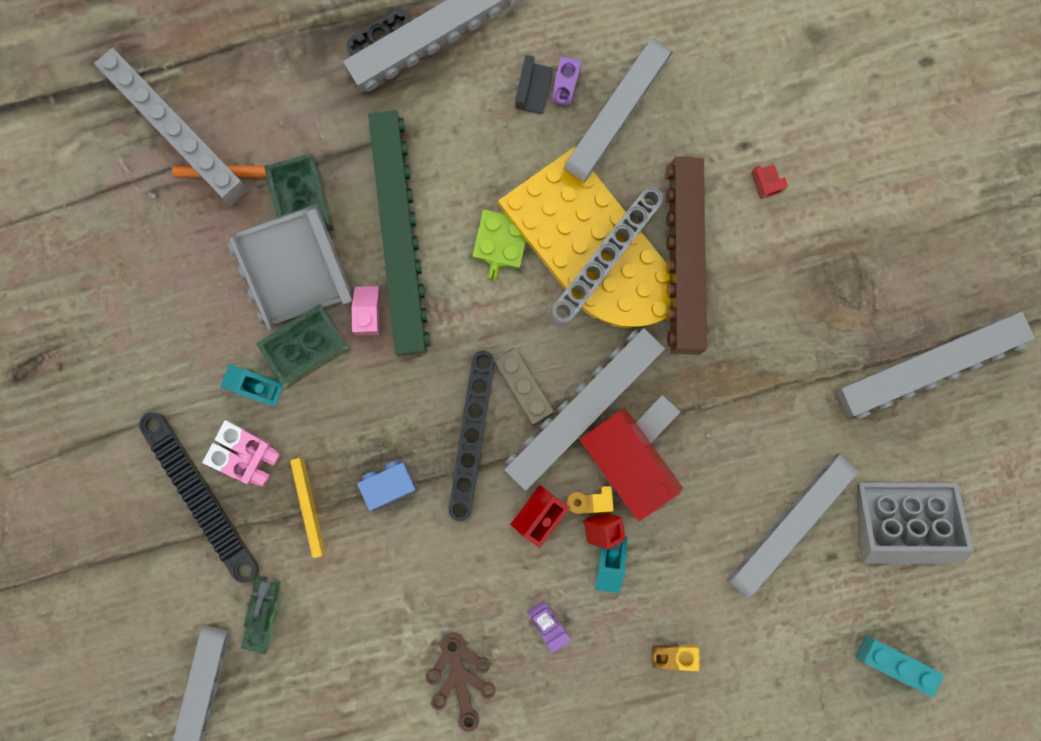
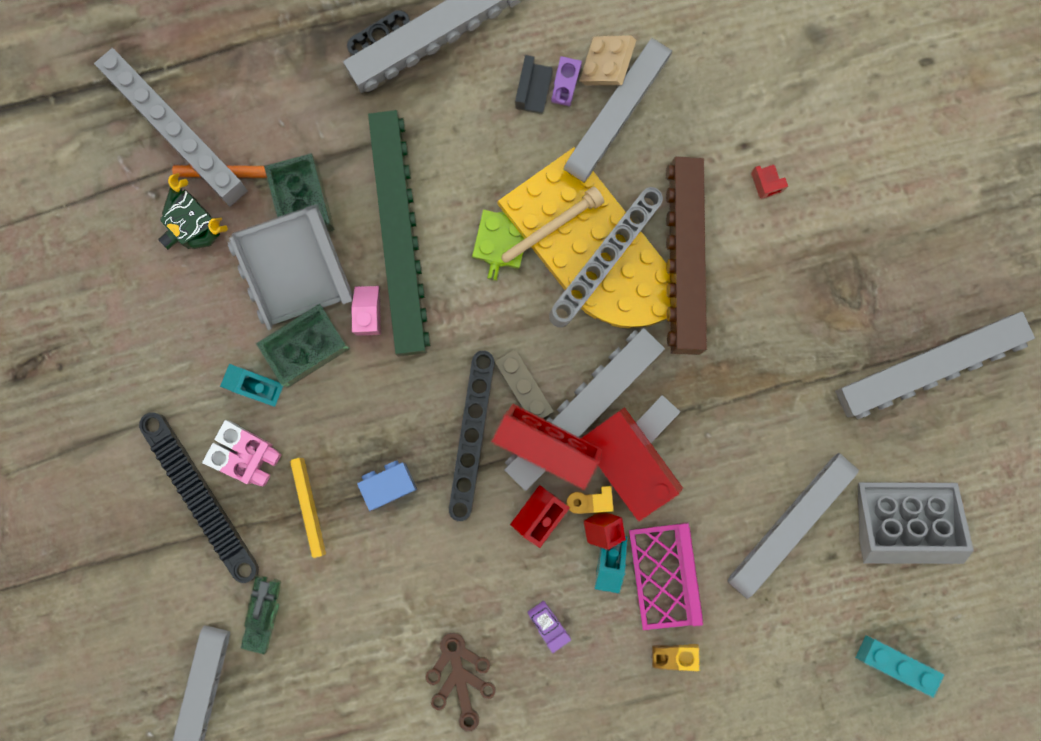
none -> dark green torso [158,173,228,250]
none -> red brick [492,404,603,490]
none -> tan piece [501,186,604,263]
none -> tan plate [579,35,636,85]
none -> dark pink fence [629,522,703,630]

